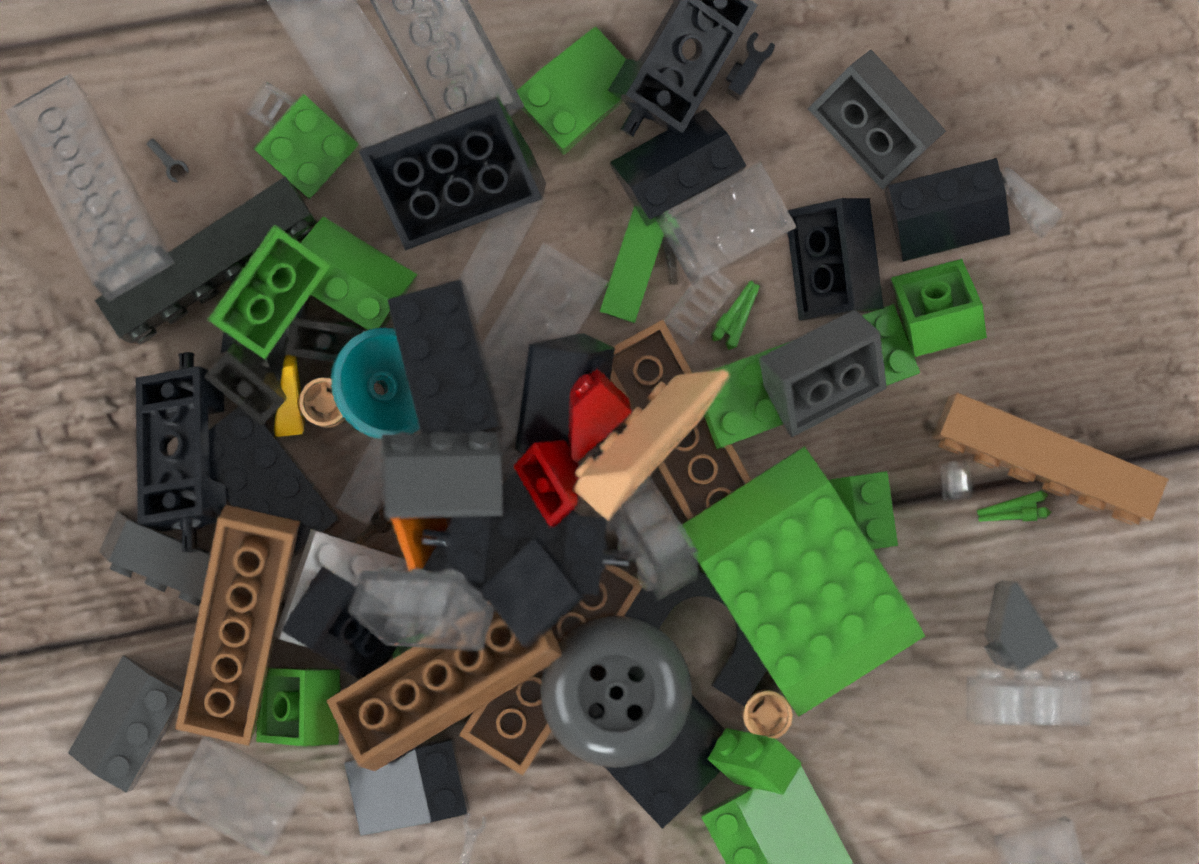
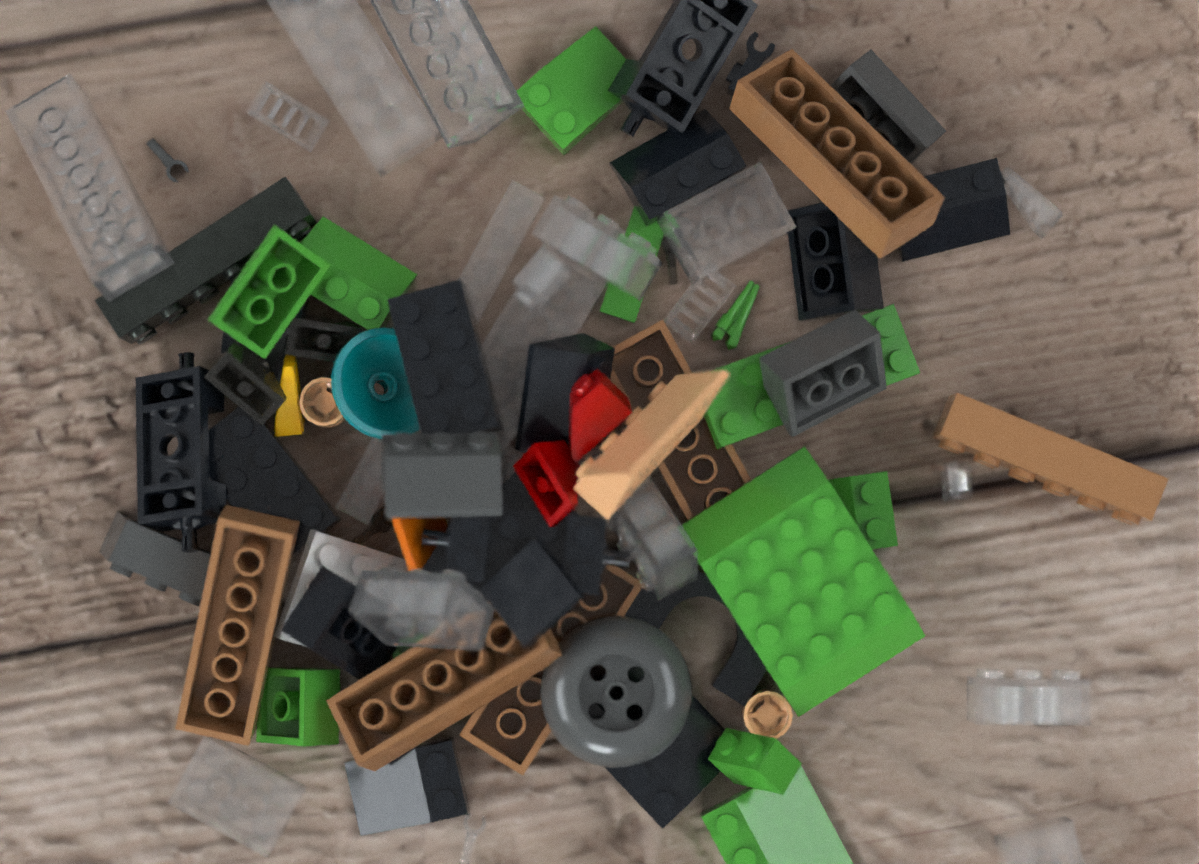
dark grey slope [68,655,183,793] -> none
bright green plate [253,93,359,199] -> none
black slope [359,96,546,251] -> none
bright green slope [891,259,987,357] -> none
bright green piece [977,490,1052,522] -> none
dark grey slope [984,581,1058,672] -> none
none -> clear brick [512,247,572,312]
none -> clear brick [532,195,663,301]
none -> medium nougat brick [729,49,945,259]

